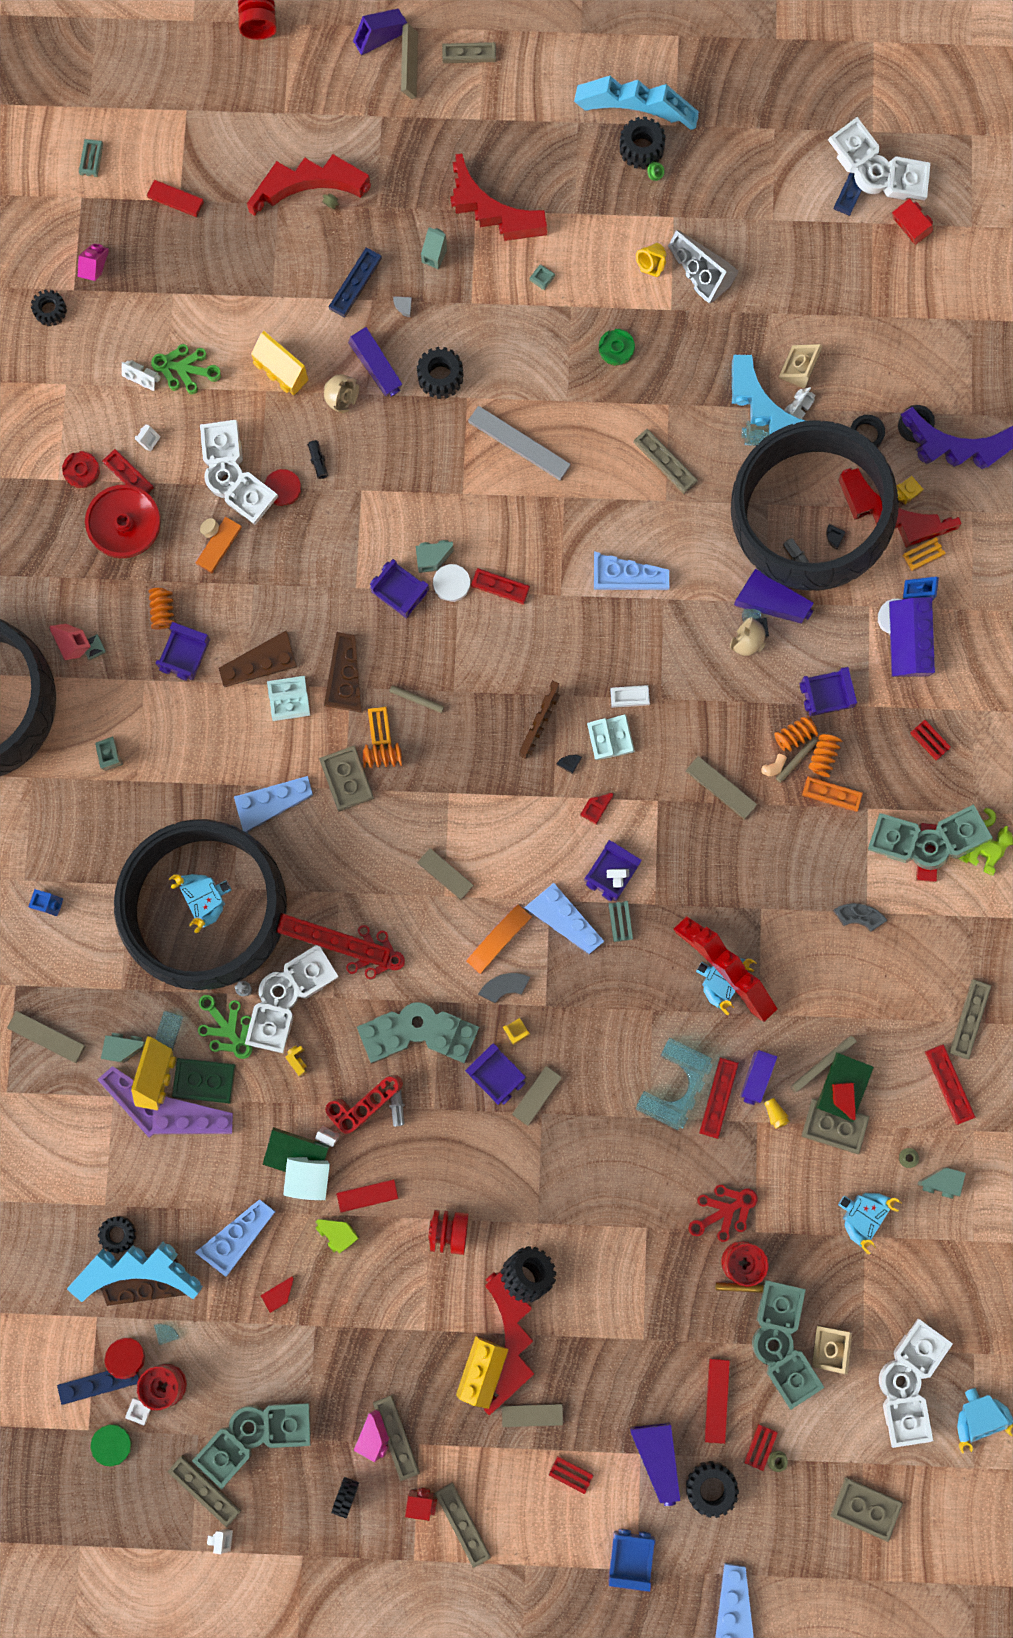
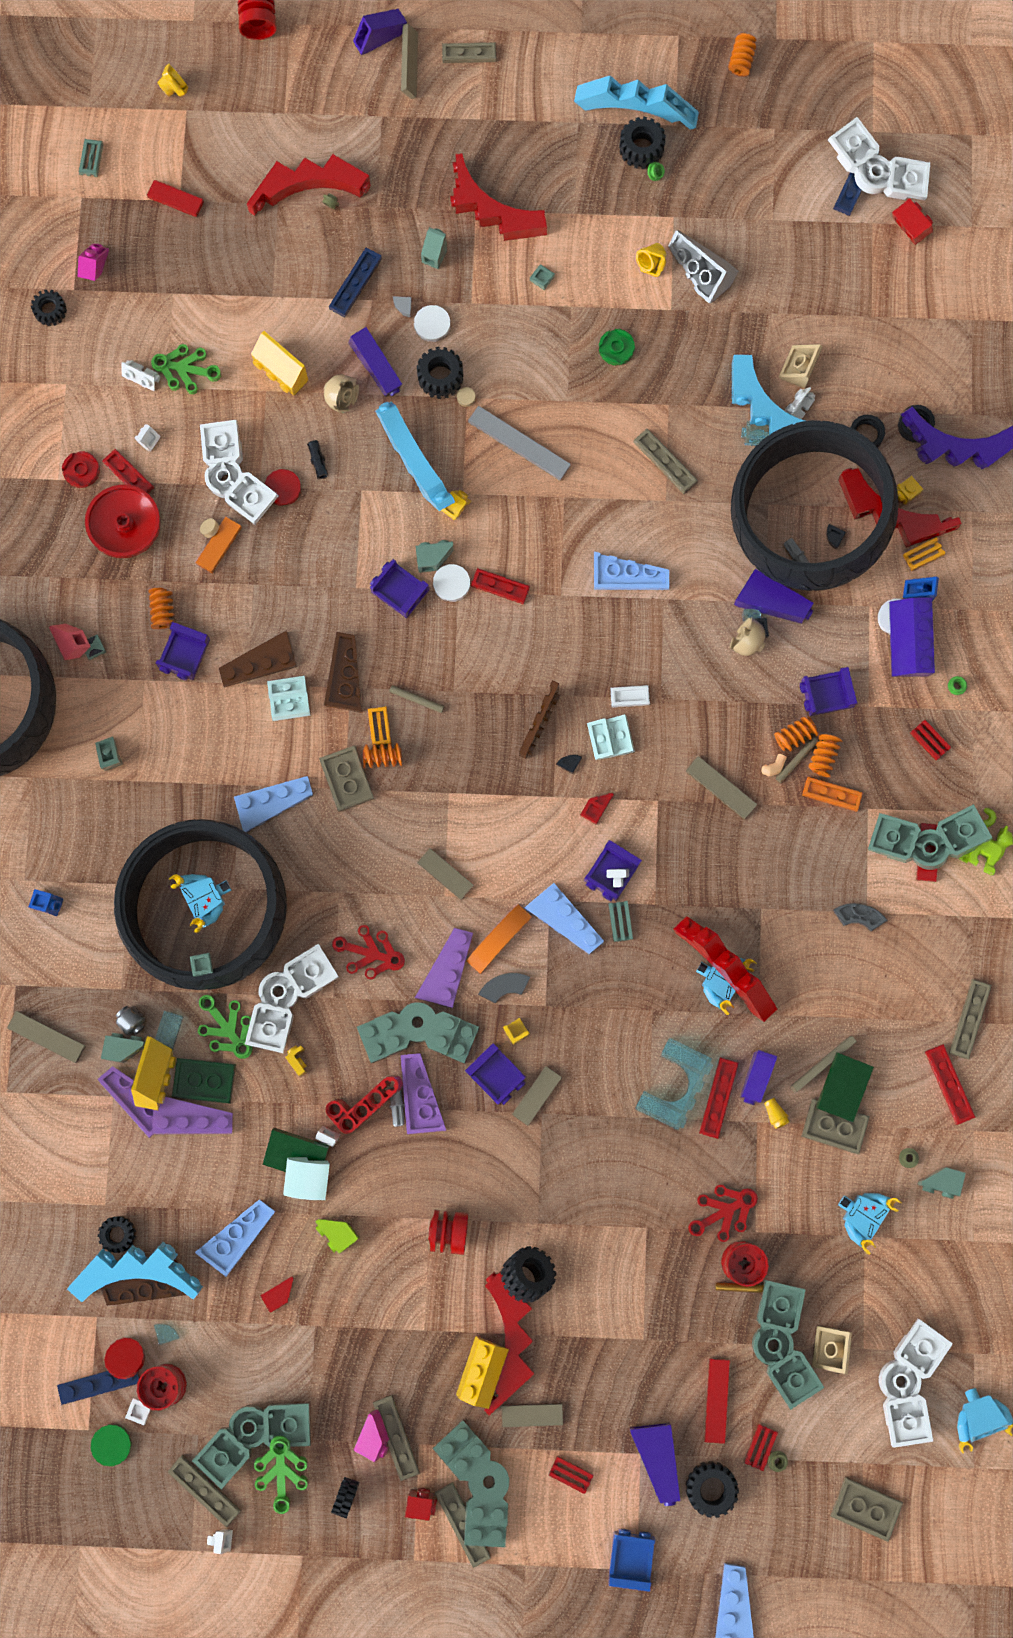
light grey axle [235,981,252,996] -> none
red tile [276,913,391,967] -> none
red tile [336,1179,399,1213] -> none
red tile [832,1082,856,1120] -> none
none -> flat silver head [116,1006,145,1035]
none -> yellow piece [157,64,188,97]
none -> sand green tile [190,953,214,977]
none -> bright green plant [254,1436,308,1514]
none -> medium azure arch [375,402,455,511]
none -> medium lavender wing [401,1053,447,1134]
none -> white tile [414,305,450,342]
none -> medium lavender wing [415,928,473,1008]
none -> sand green plate [432,1420,509,1547]
none -> yellow bracket [441,490,471,520]
none -> tan tile [457,387,475,407]
none -> orange piece [728,33,757,77]
none -> bright green plate [948,676,967,695]

